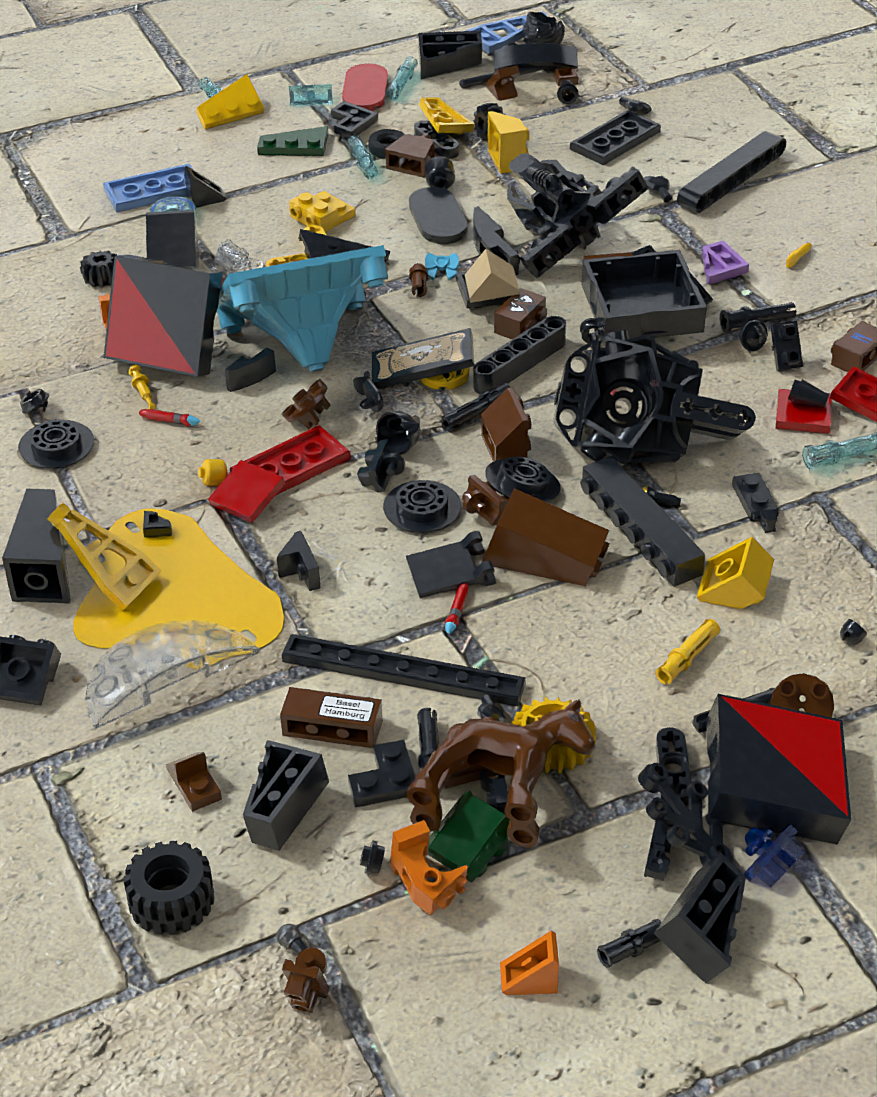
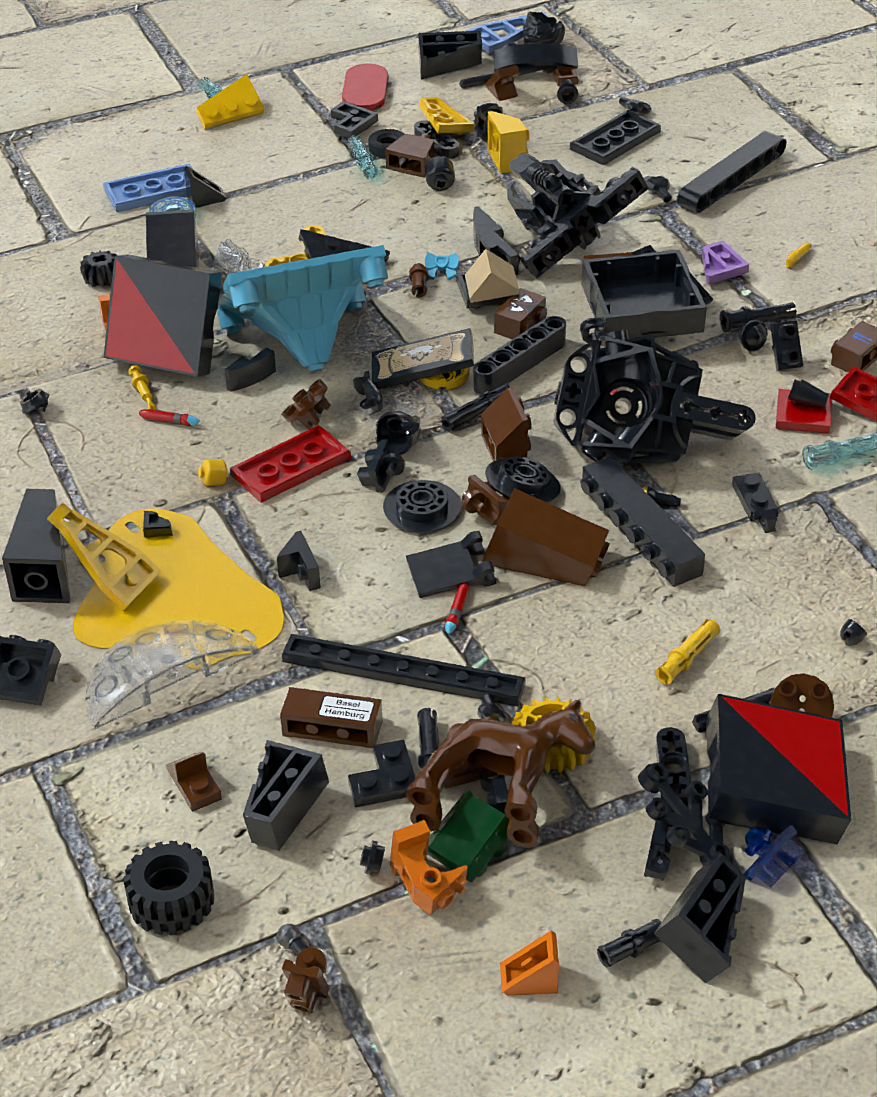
black wheel [18,419,94,469] -> none
red tile [208,460,285,523] -> none
dark green wing [257,126,328,156] -> none
clear light blue slope [289,84,333,107] -> none
yellow plate [289,191,356,232] -> none
clear light blue pin [386,56,418,101] -> none
tile [409,187,467,244] -> none
yellow slope [696,537,774,609] -> none

